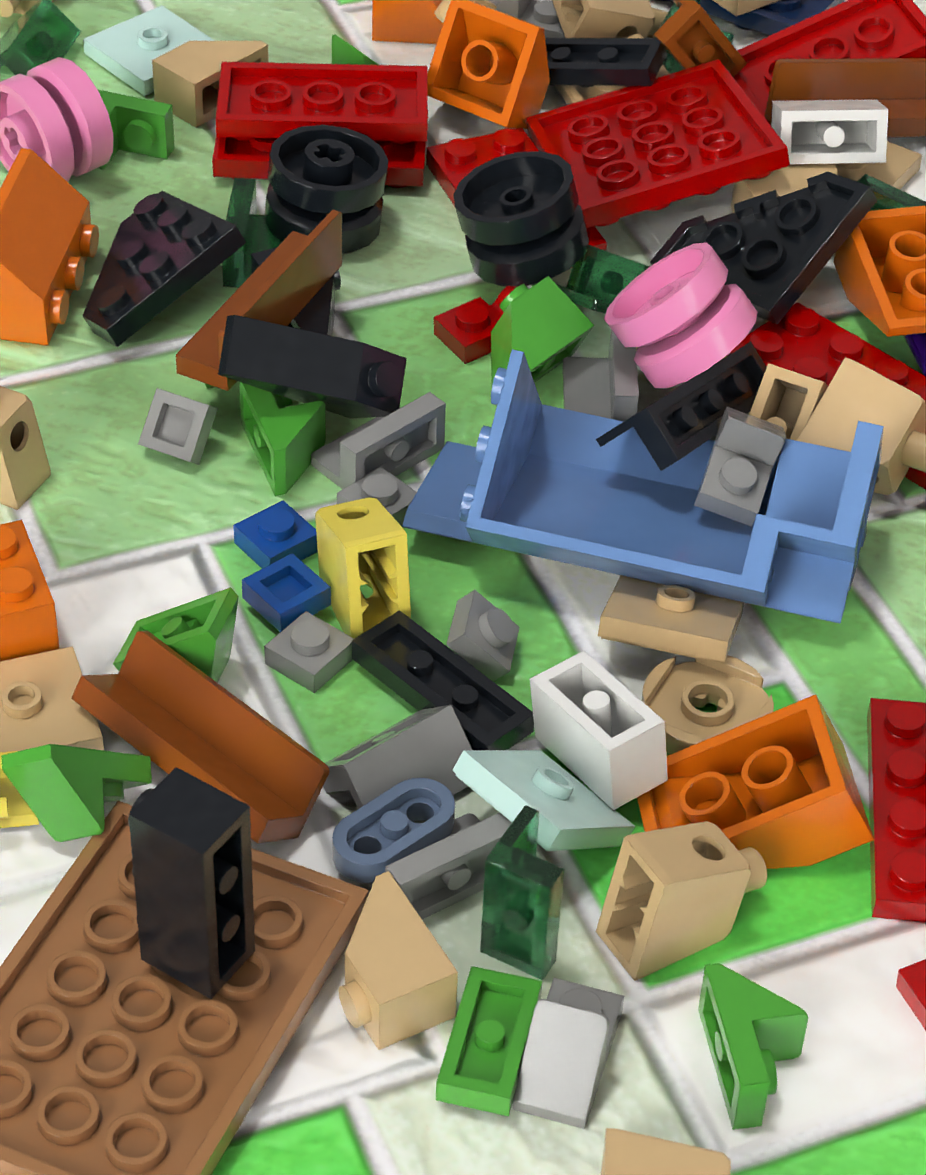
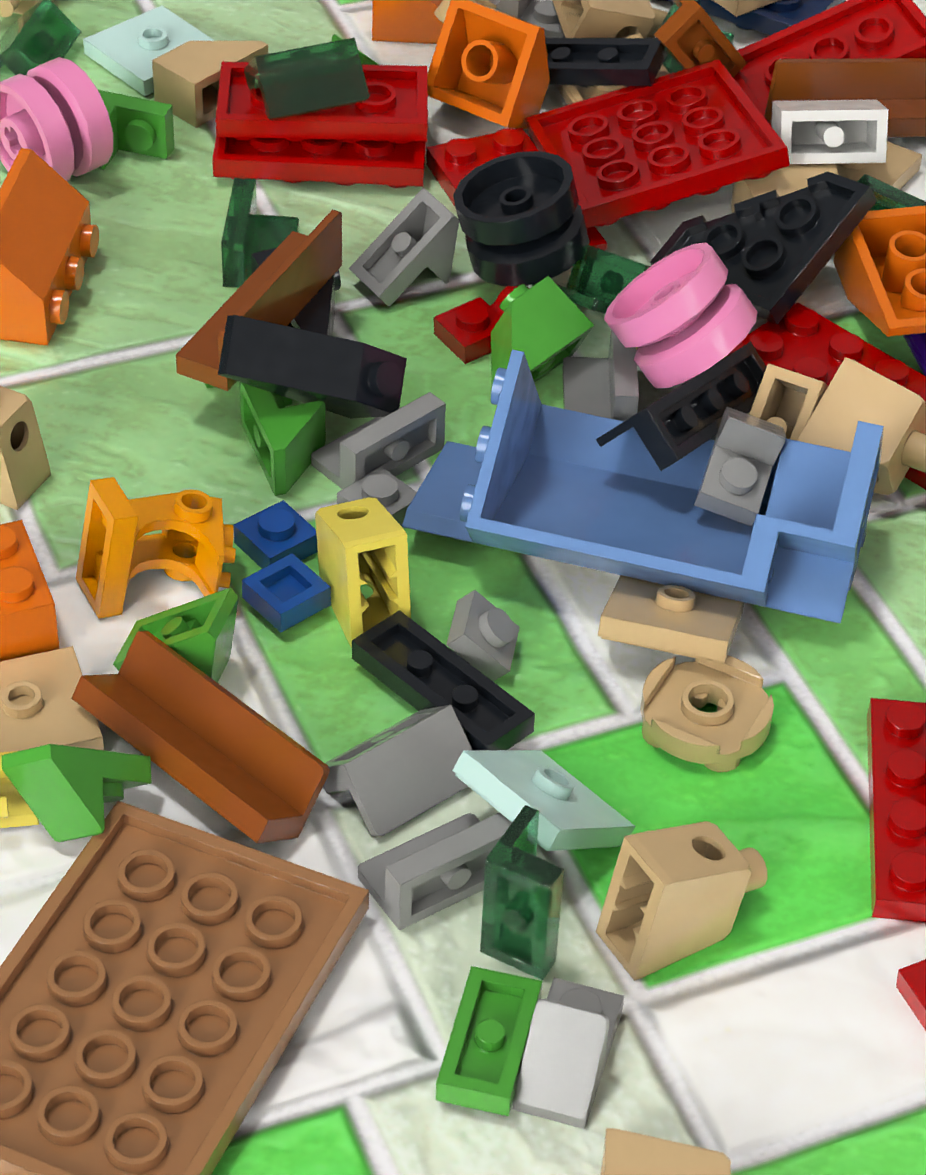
black plate [82,191,247,347] -> none
black brick [128,767,255,999] -> none
light grey plate [138,388,218,465] -> none
black wheel [264,125,388,254] -> none
light grey plate [264,611,354,693] -> none
sand blue plate [332,778,455,883] -> none
tan slope [339,871,458,1050] -> none
white brick [530,651,668,810] -> none
orange slope [637,694,874,869] -> none
bright green slope [698,963,808,1130] -> none
none -> light orange tile [76,477,236,619]
none -> clear green panel [244,37,369,120]
none -> light grey slope [349,187,459,307]

